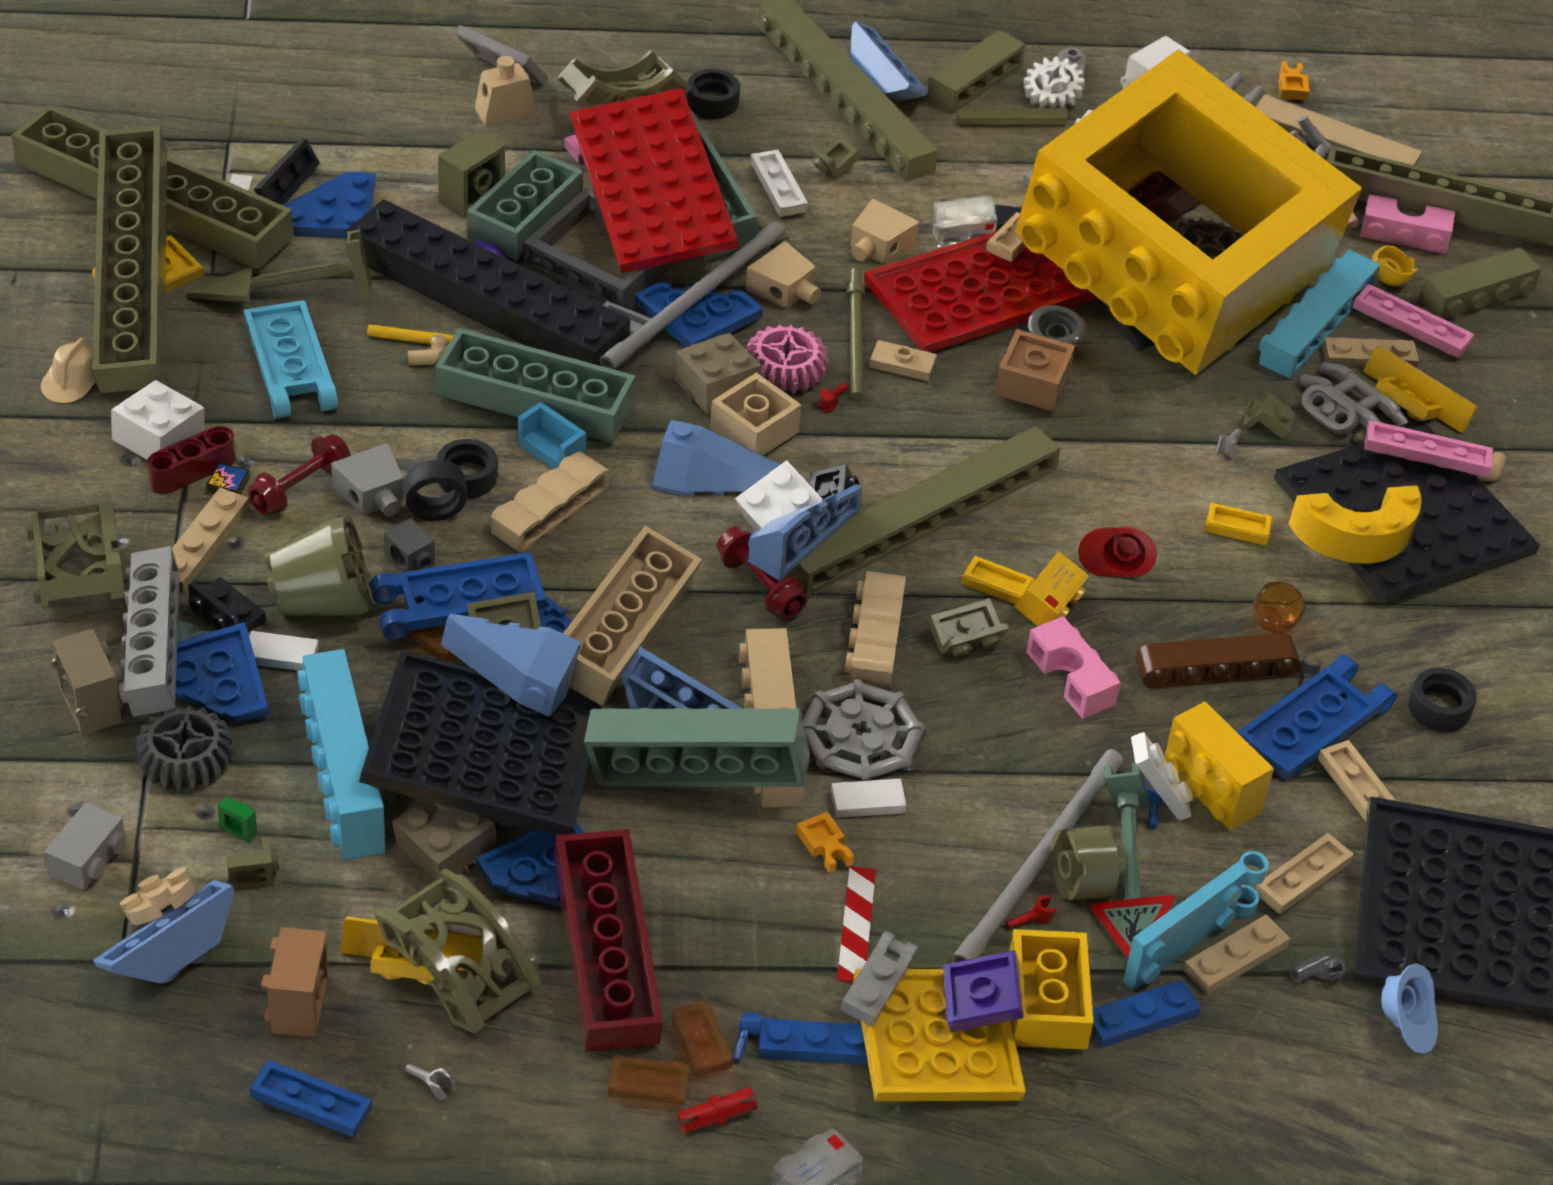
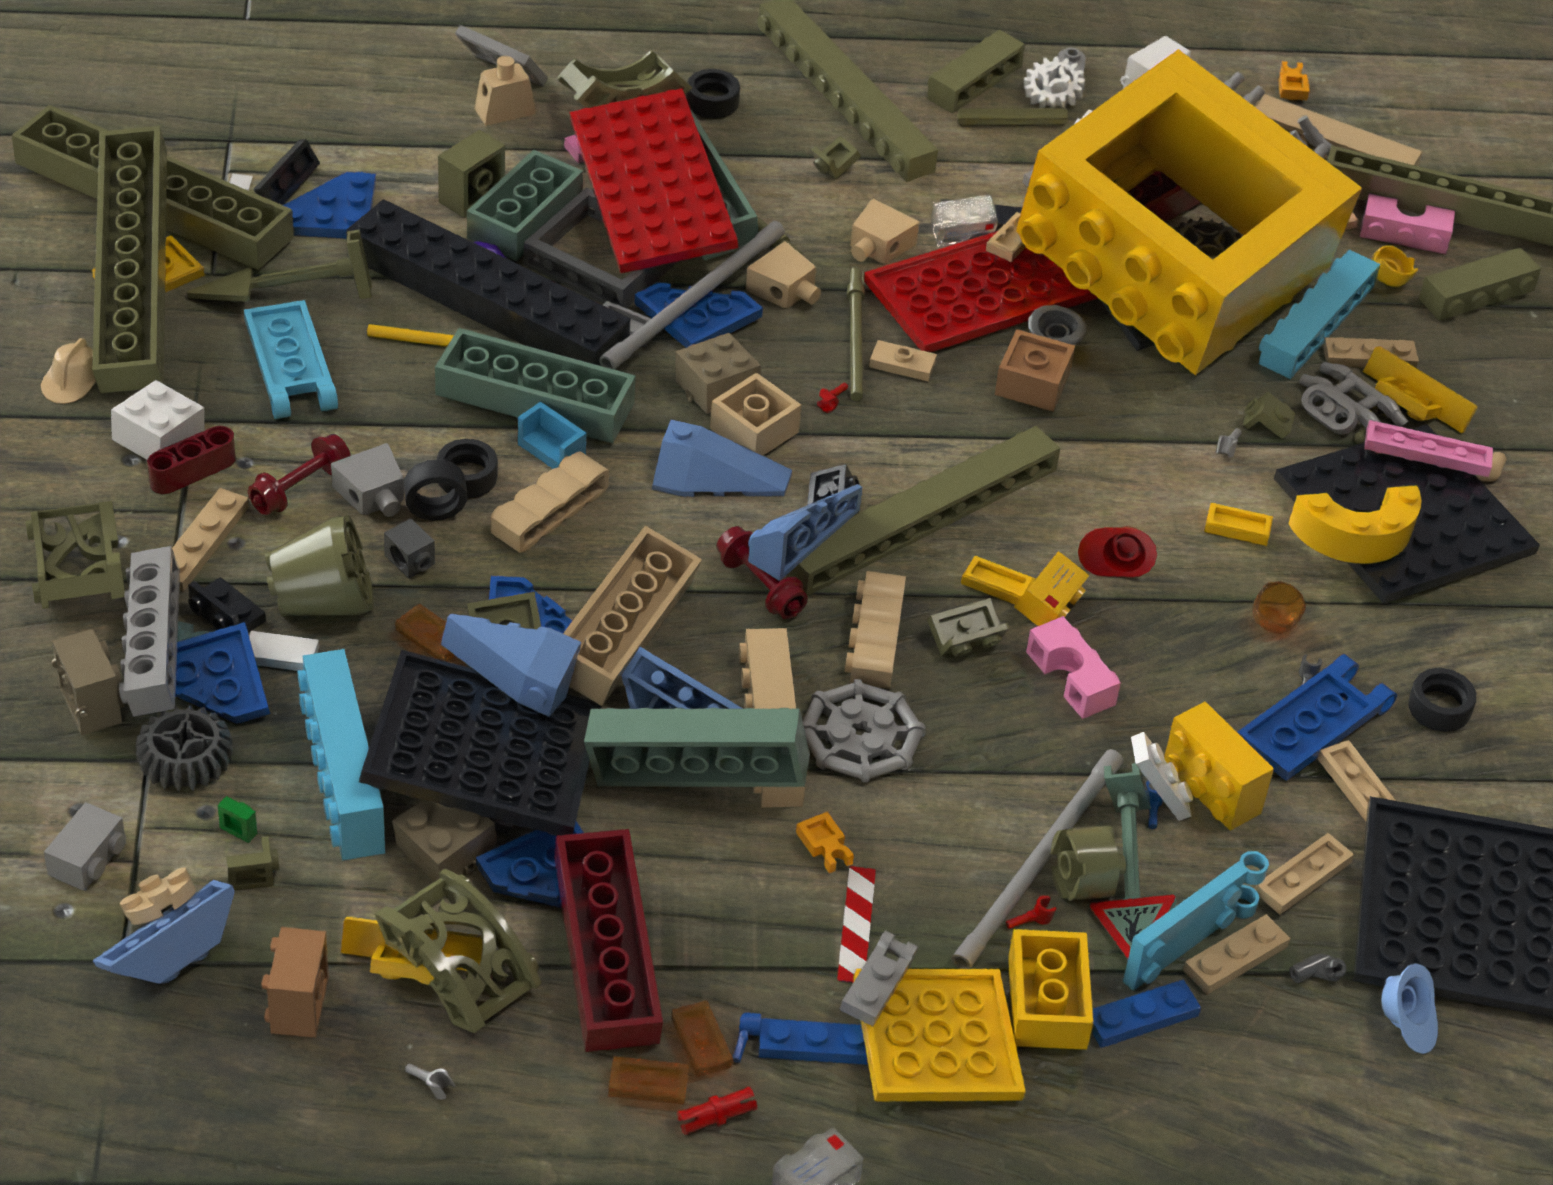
tile [206,463,250,495] -> none
blue plate [250,1059,372,1138] -> none
blue hinge [369,552,546,640] -> none
tan arm [408,335,447,366] -> none
white brick [735,460,822,531] -> none
bright pink gear [746,324,828,395] -> none
white plate [751,150,808,217] -> none
white tile [831,779,907,818] -> none
medium blue wedge [850,21,928,102] -> none
dark purple tile [943,950,1024,1032] -> none
reddish brown beam [1135,633,1301,688] -> none
bright pink plate [1353,284,1475,359] -> none

